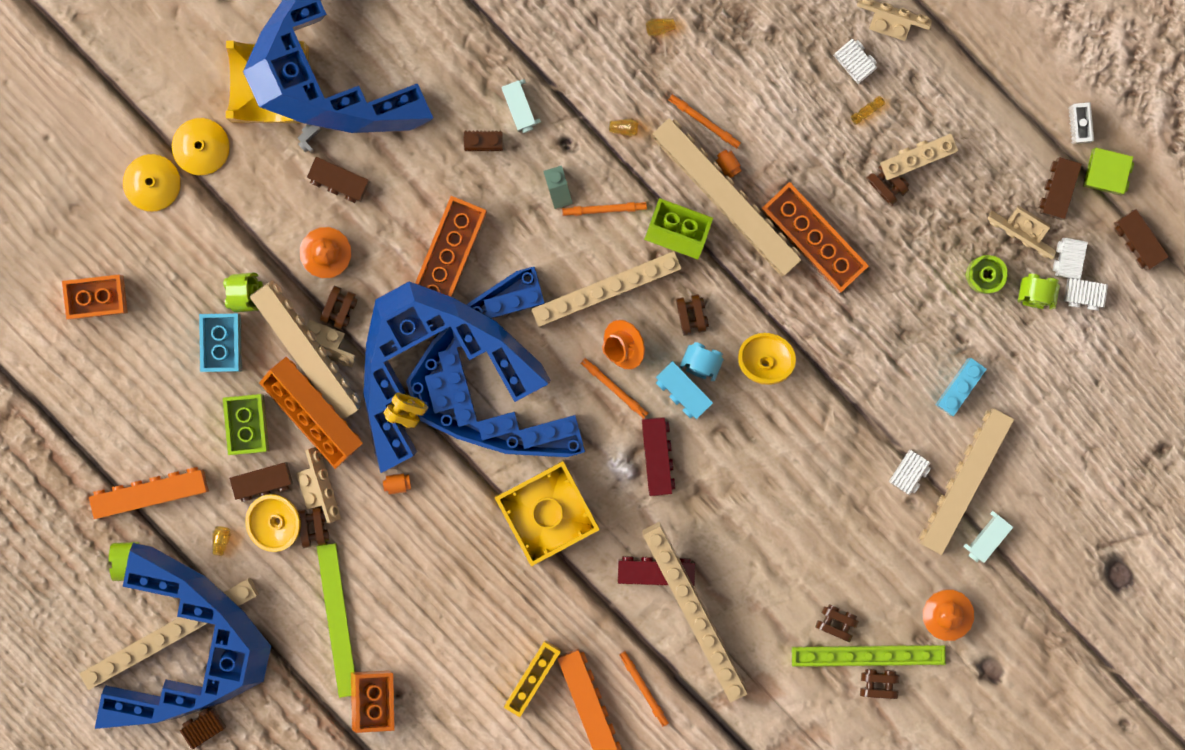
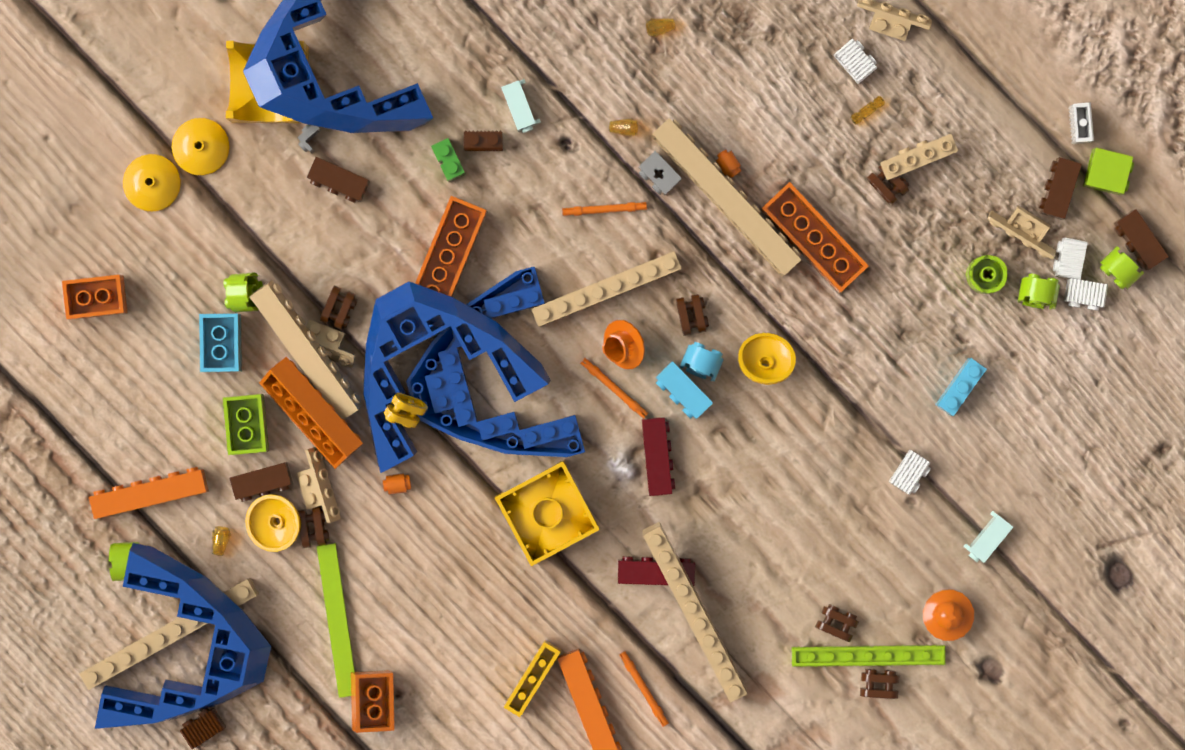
orange helmet [300,227,351,278] -> none
sand green slope [543,165,573,209] -> none
lime brick [644,198,713,260] -> none
orange piece [668,94,741,149] -> none
tan brick [919,408,1014,555] -> none
none -> bright green piece [431,138,466,182]
none -> light grey brick [638,151,682,195]
none -> lime brick [1100,246,1144,290]

